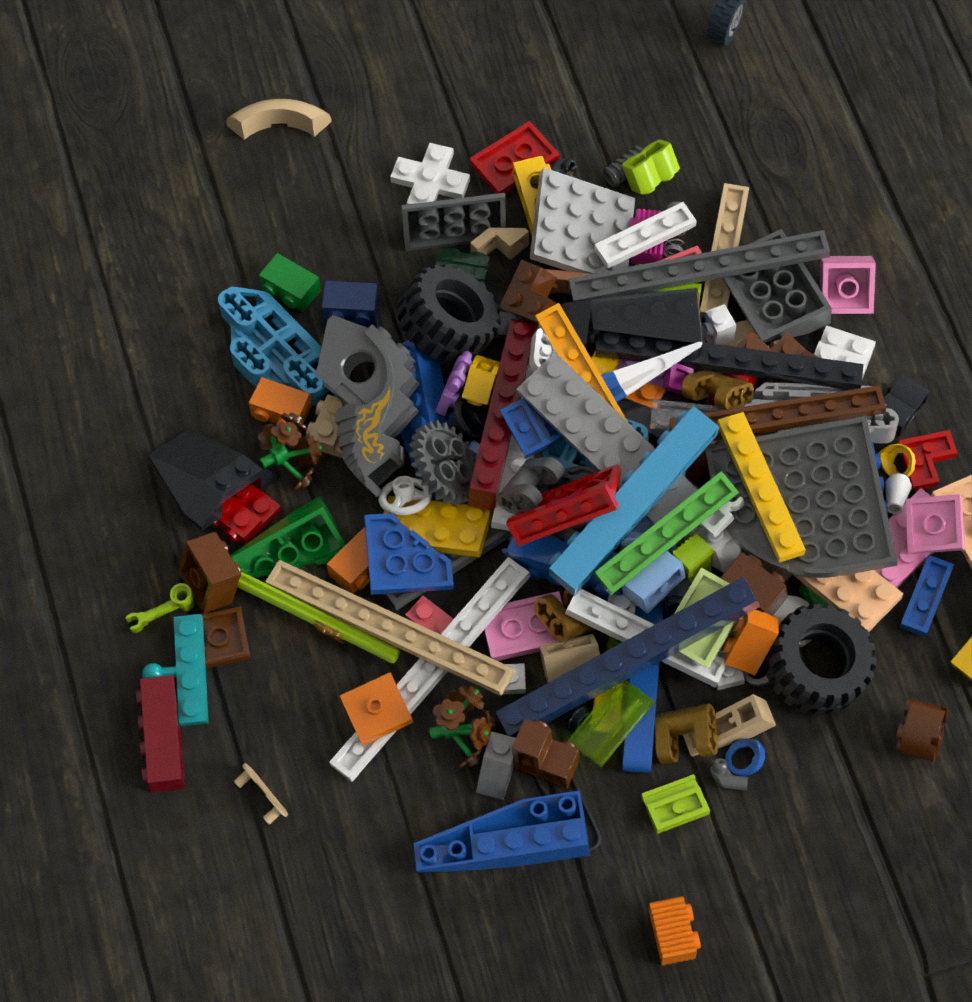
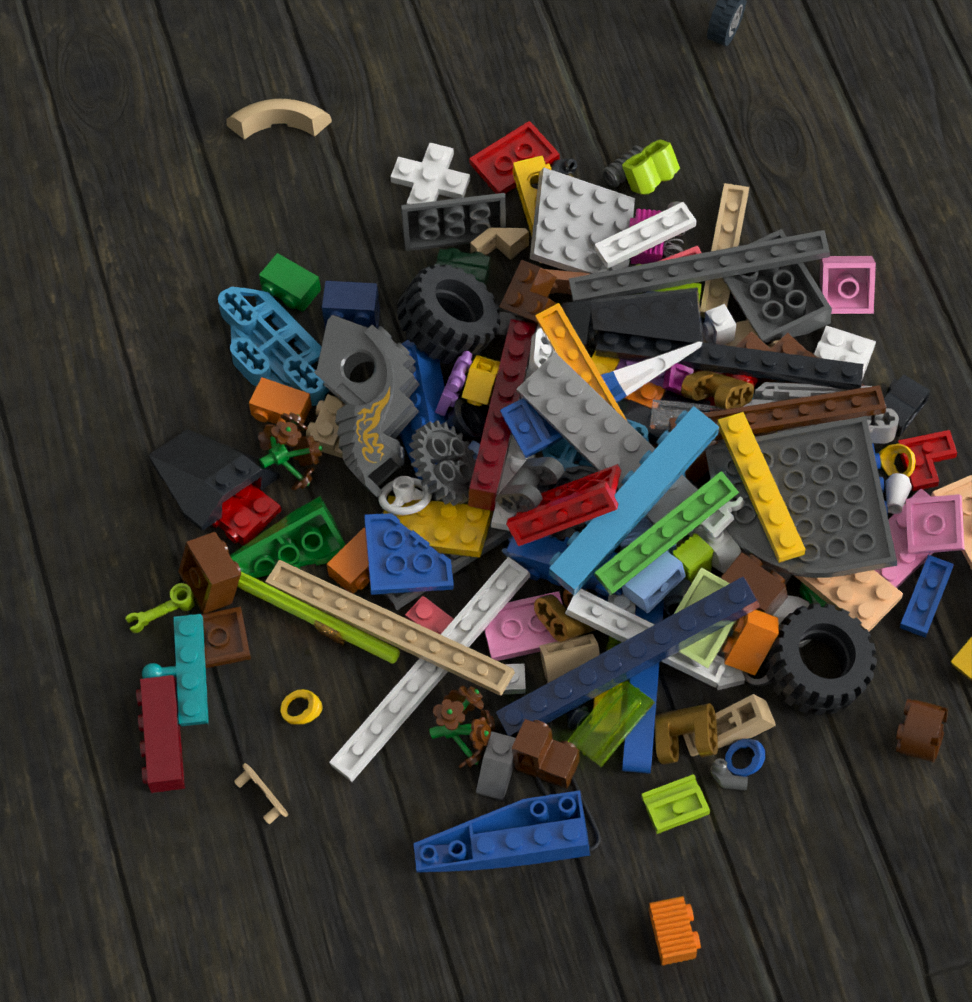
orange plate [340,672,413,746] -> none
none -> yellow piece [280,689,323,725]

